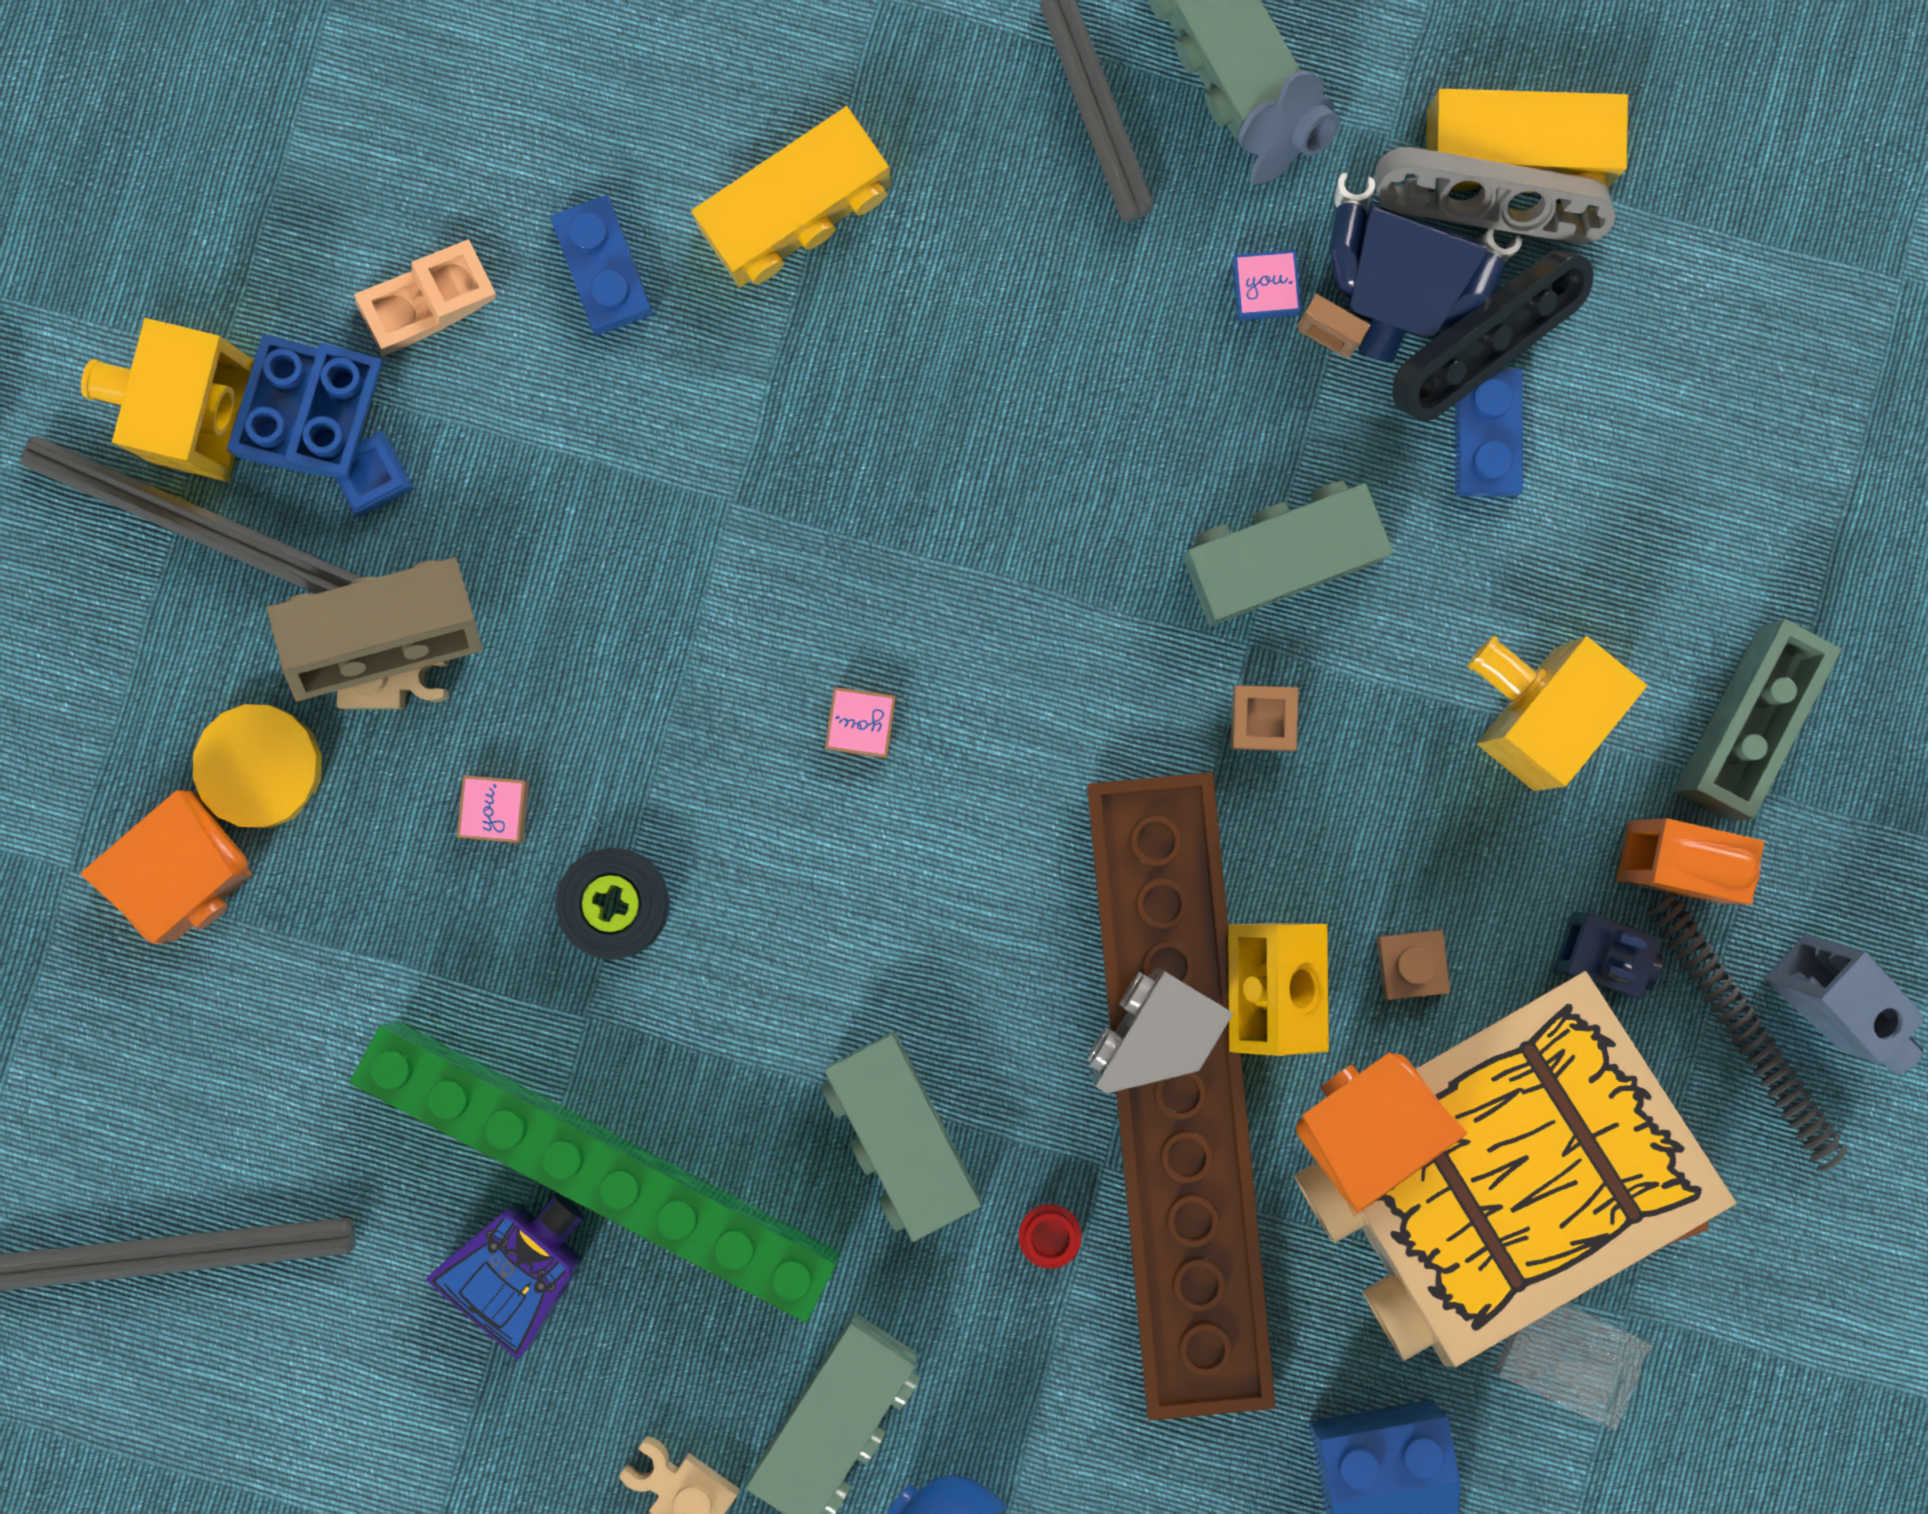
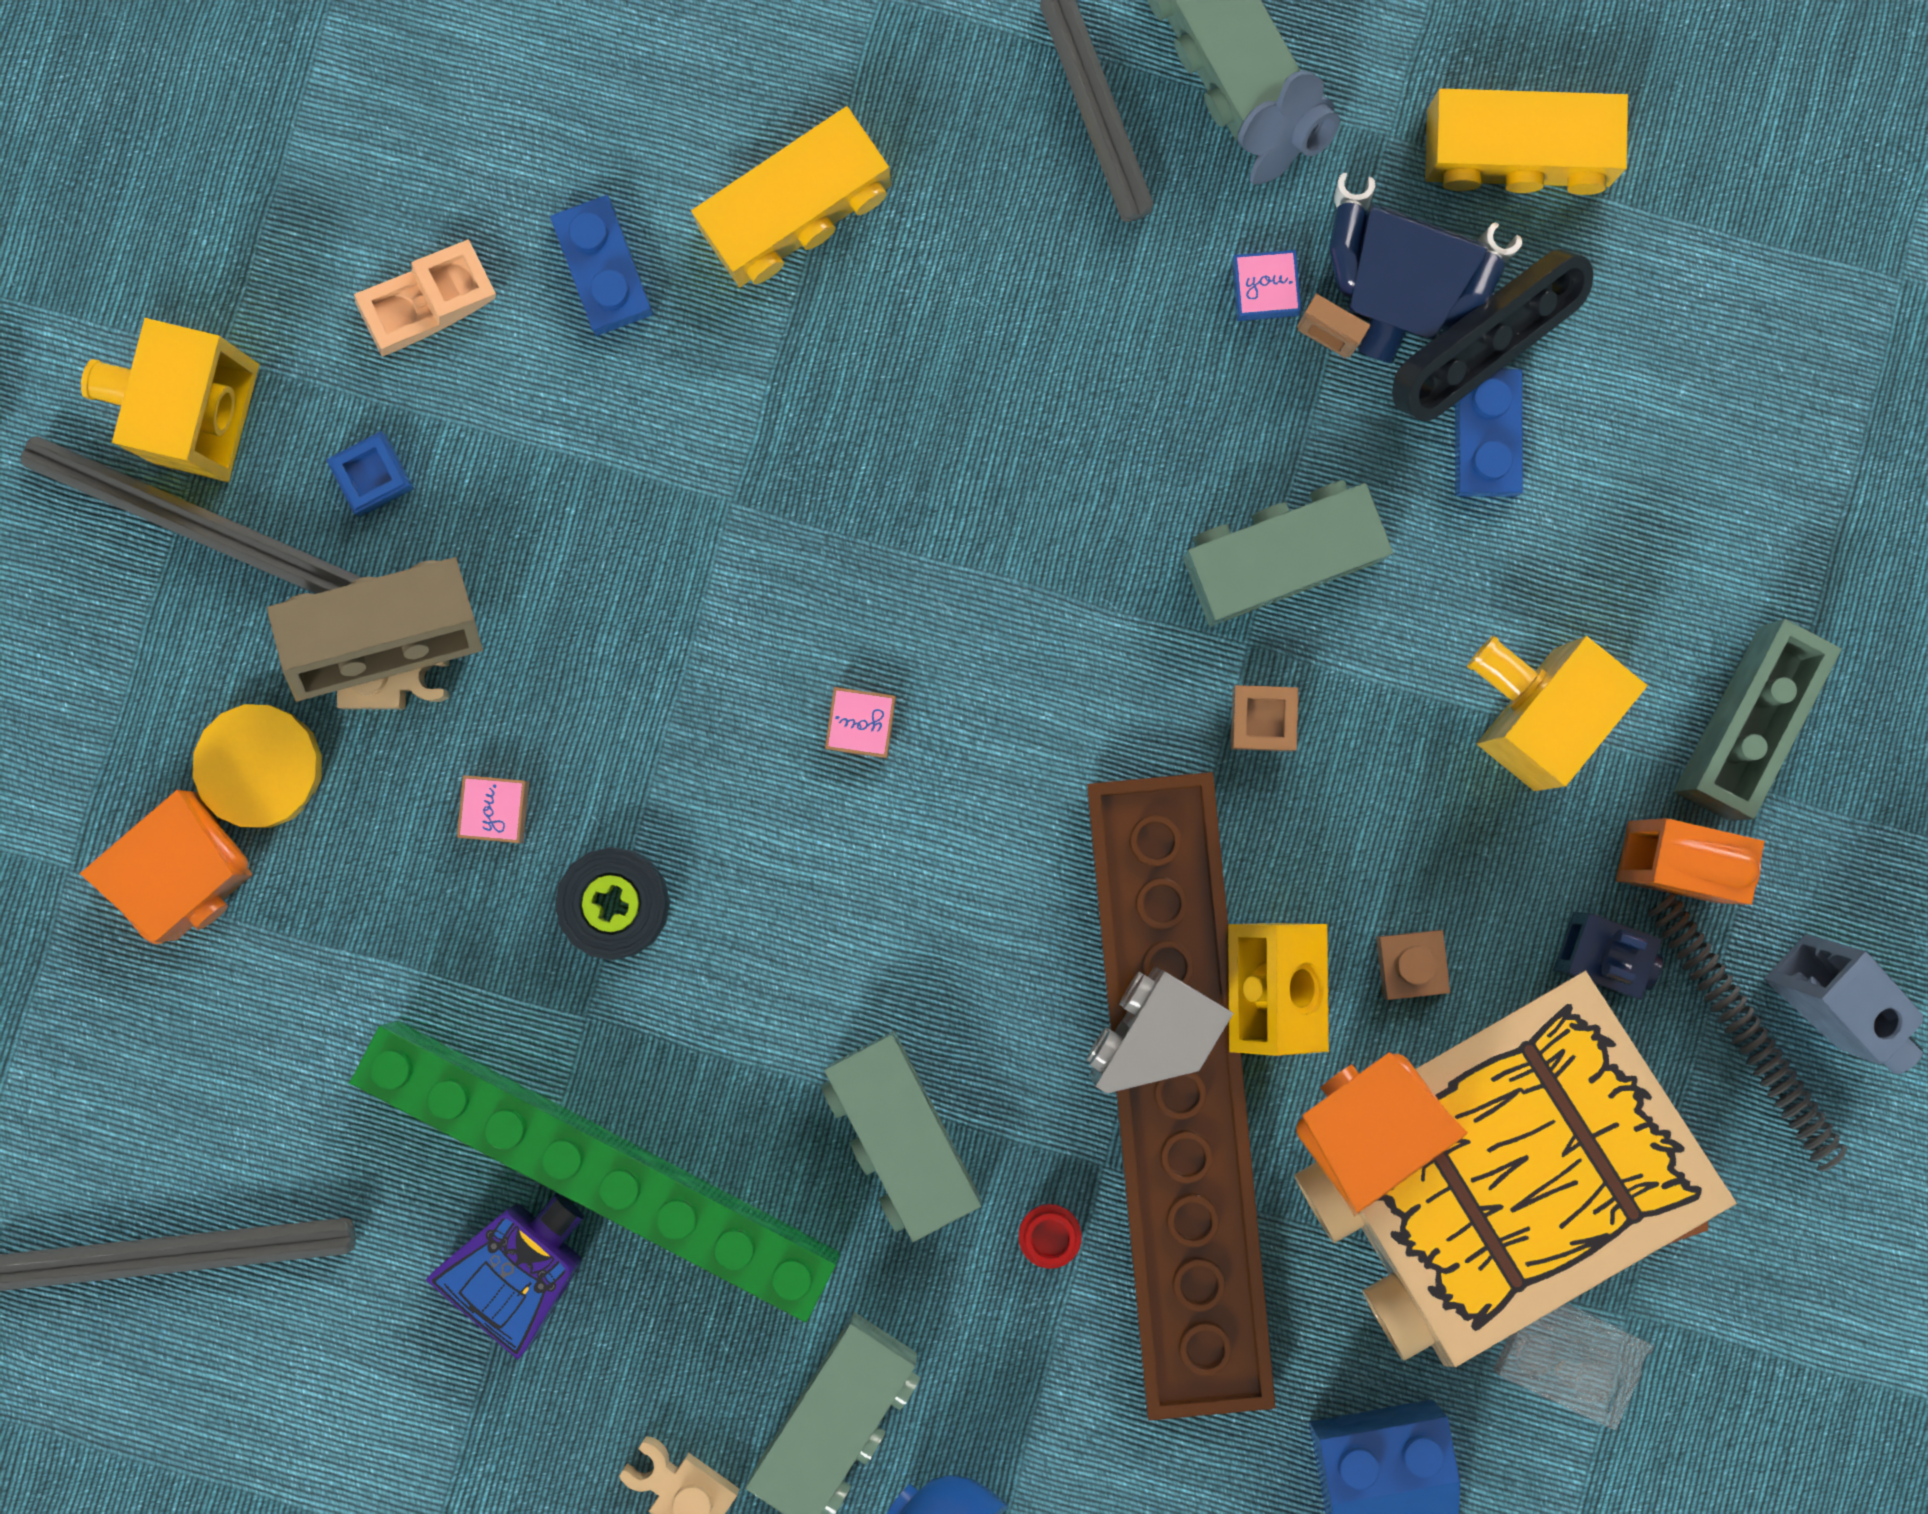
blue slope [227,333,383,479] -> none
light grey beam [1375,147,1616,243] -> none

